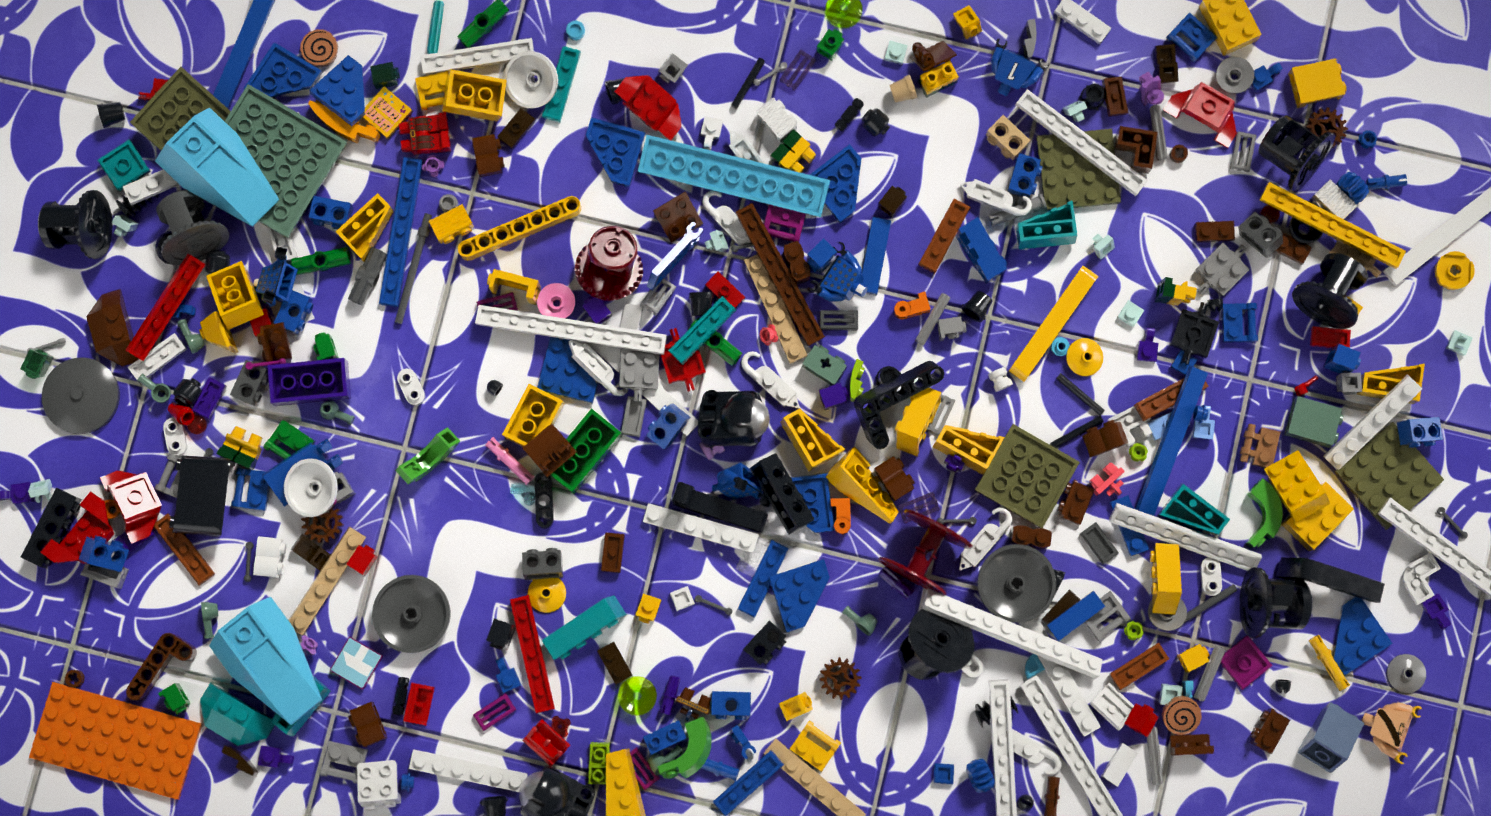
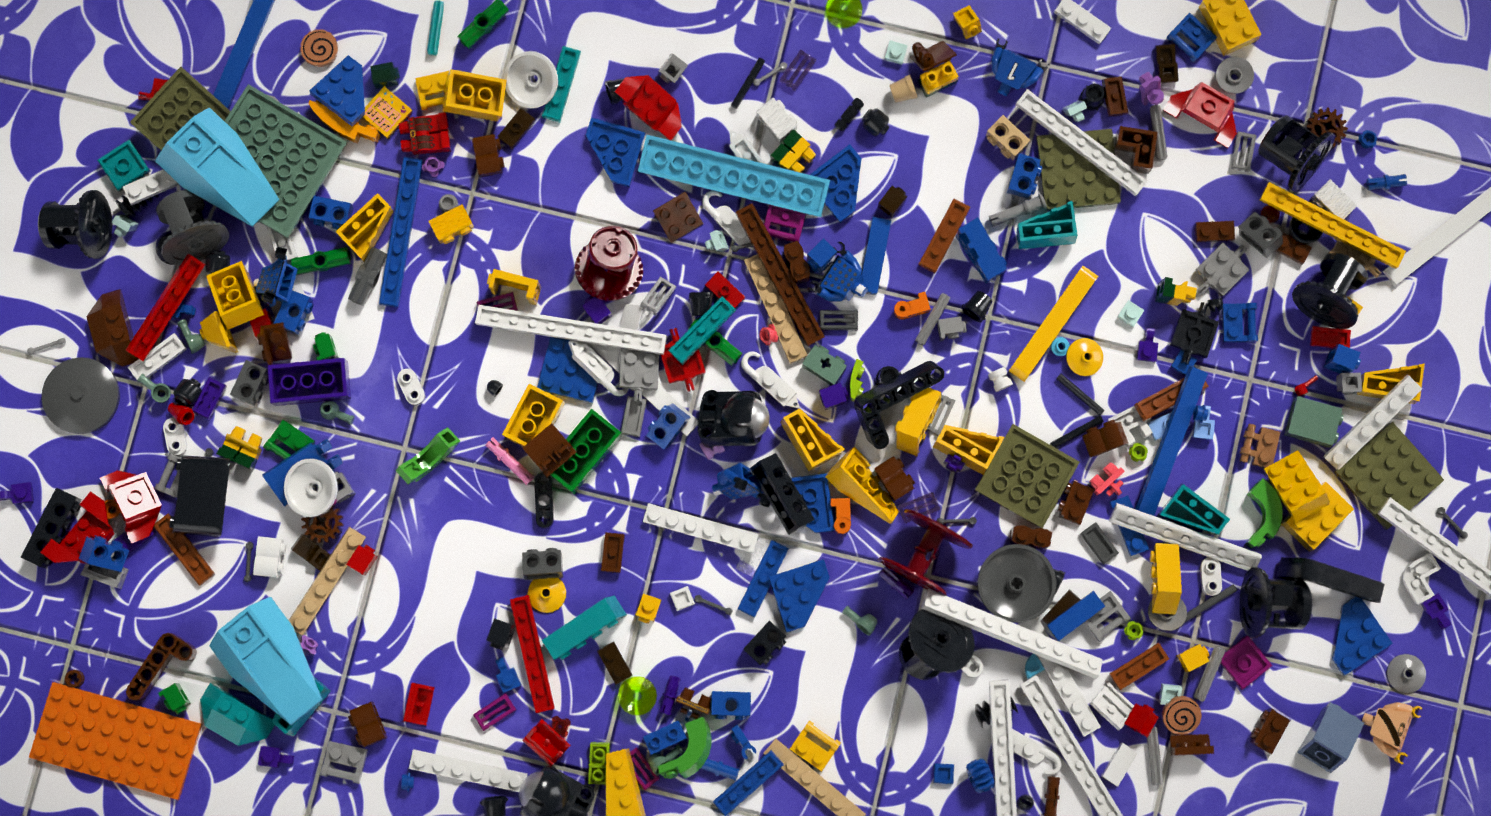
clear green brick [20,348,54,379] -> none
light aqua tile [28,479,52,503] -> none
black piece [97,102,126,128] -> none
clear red plate [187,415,207,435] -> none
sand green bar [201,602,219,639] -> none
dark brown slope [221,745,258,776] -> none
blue plate [231,468,270,511] -> none
blue plate [243,42,323,98] -> none
magenta hinge [245,358,286,370] -> none
tile [330,636,383,690] -> none
white bracket [357,760,401,809] -> none
dark grey dish [372,575,451,653] -> none
black axle [393,677,409,715] -> none
dark grey bar [395,213,432,324] -> none
white plate [420,38,534,76] -> none
yellow beam [458,196,582,261] -> none
clear light blue arm [510,484,535,506] -> none
bright pink dish [537,283,575,319] -> none
medium azure tile [566,20,585,40] -> none
tile [647,222,703,291] -> none
black beam [671,482,769,533] -> none
white plate [701,116,723,150] -> none
yellow bracket [779,692,813,721] -> none
green brick [816,29,844,61] -> none
reddish brown gear [819,657,862,700] -> none
white plate [959,507,1012,571] -> none
white plate [960,179,1032,217] -> none
light grey slope [1022,19,1036,60] -> none
light aqua tile [1092,234,1115,259] -> none
reddish brown bush [1170,145,1188,163] -> none
medium azure tile [1182,681,1193,699] -> none
blue plate [1252,63,1283,91] -> none
black hinge [1275,679,1291,694] -> none
yellow panel [1288,58,1346,108] -> none
yellow pin [1308,634,1350,691] -> none
blue gear [1336,172,1369,204] -> none
blue brick [1397,417,1443,448] -> none
yellow plate [1434,251,1475,290] -> none
light aqua tile [1446,330,1473,356] -> none

